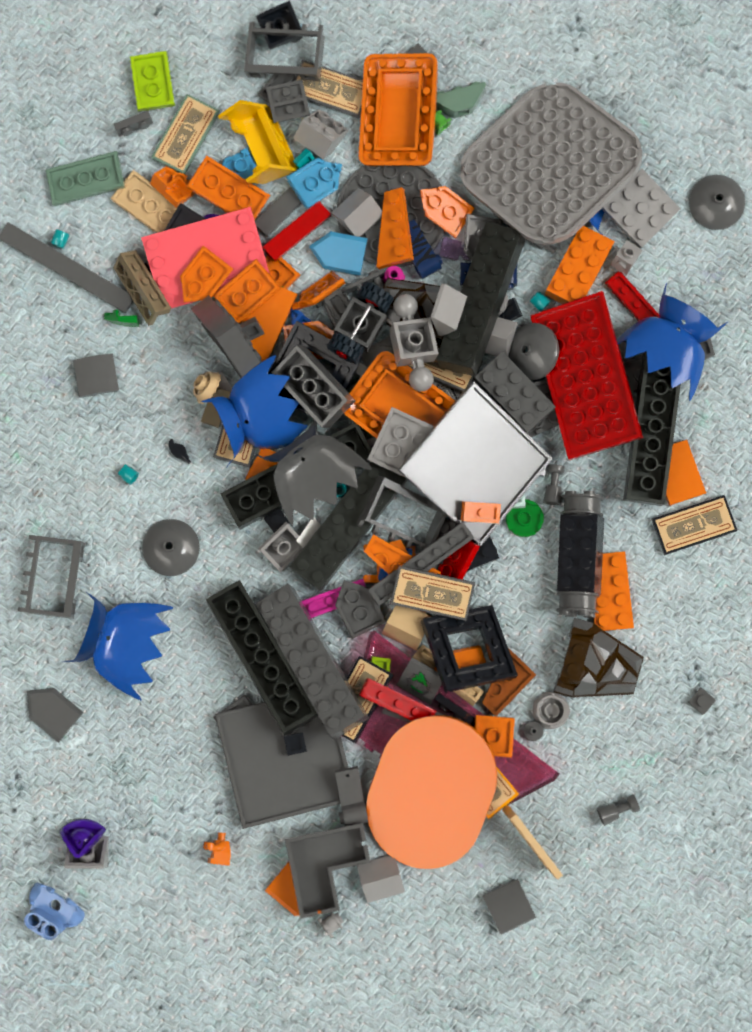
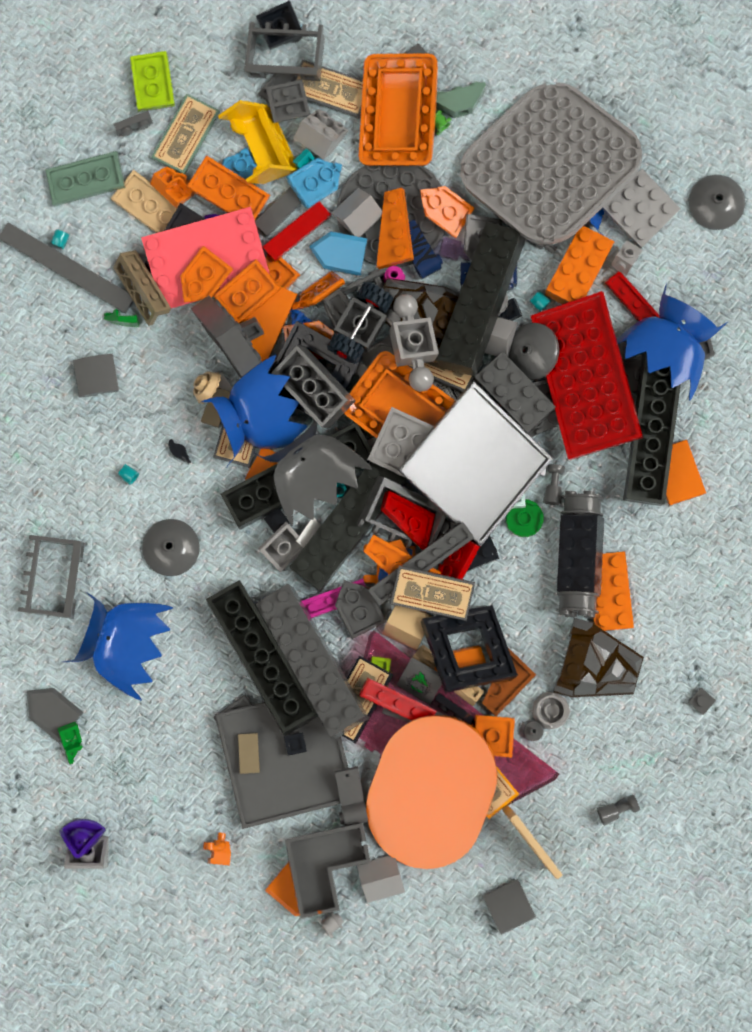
medium blue piece [24,883,85,940] -> none
light grey slope [431,283,467,336] -> none
plate [461,501,501,523] -> none
tile [651,495,738,556] -> none
none -> green slope [57,721,83,765]
none -> dark tan tile [238,733,260,774]
none -> red wing [380,491,435,550]

